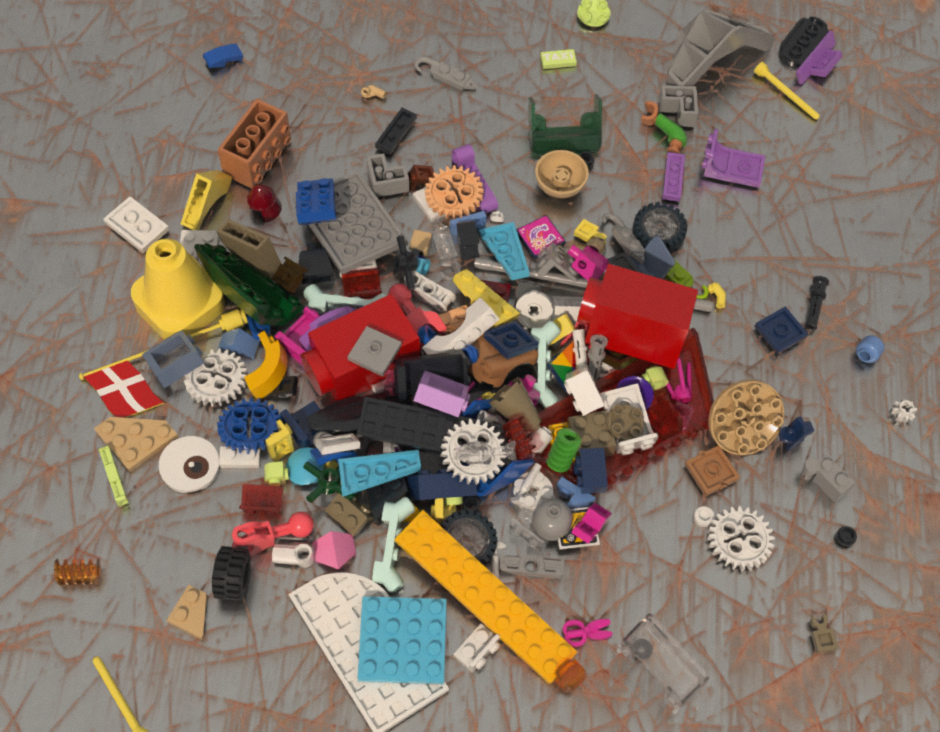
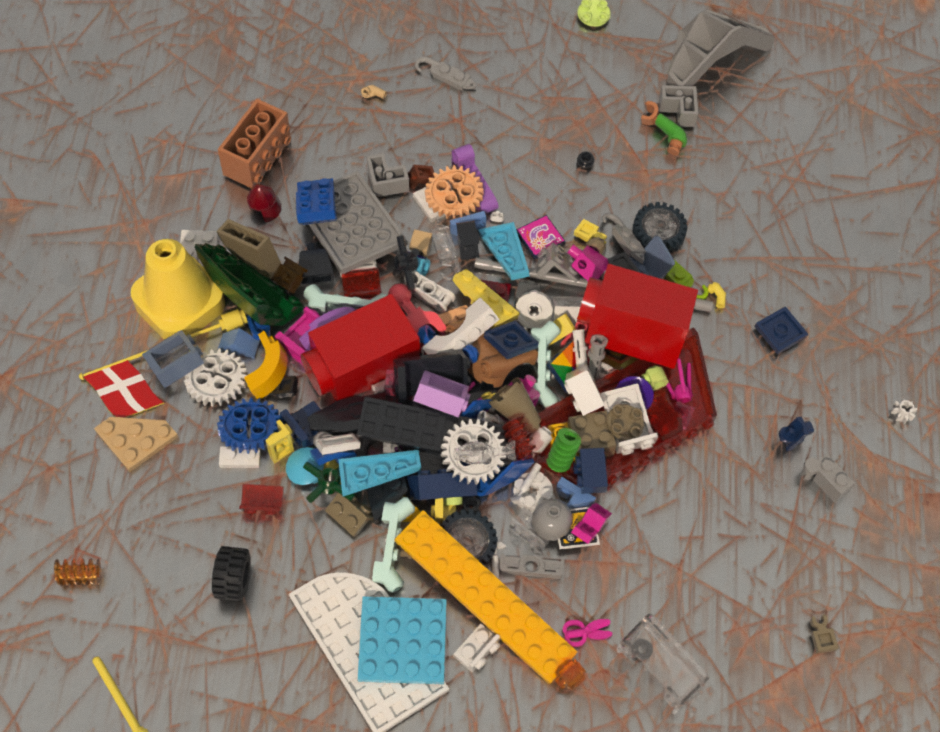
yellowish green piece [99,445,129,507] -> none
white plate [103,196,169,253] -> none
white tile [159,436,220,493] -> none
tan wing [166,585,208,641] -> none
light yellow arch [180,170,232,230] -> none
blue slope [203,44,243,68] -> none
coral piece [232,511,314,556] -> none
yellowish green plate [264,461,289,487] -> none
white piece [272,544,315,568] -> none
light grey hinge [274,535,315,543] -> none
bright pink slope [312,531,356,569] -> none
light grey plate [347,326,402,376] -> none
black plate [375,108,417,155] -> none
clear green windscreen [528,94,602,155] -> none
tan piece [535,150,589,199] -> none
yellowish green tile [540,49,577,69] -> none
medium lavender plate [662,152,685,202] -> none
medium nougat plate [684,445,740,497] -> none
white tile [693,506,715,527] -> none
medium lavender bracket [702,129,765,188] -> none
white gear [707,506,775,571] -> none
tan bracket [708,379,784,455] -> none
light yellow piece [754,62,820,120] -> none
black tile [779,17,829,67] -> none
medium lavender bracket [796,31,842,85] -> none
black pin [805,276,829,330] -> none
black plate [836,526,857,546] -> none
medium blue head [856,335,885,363] -> none

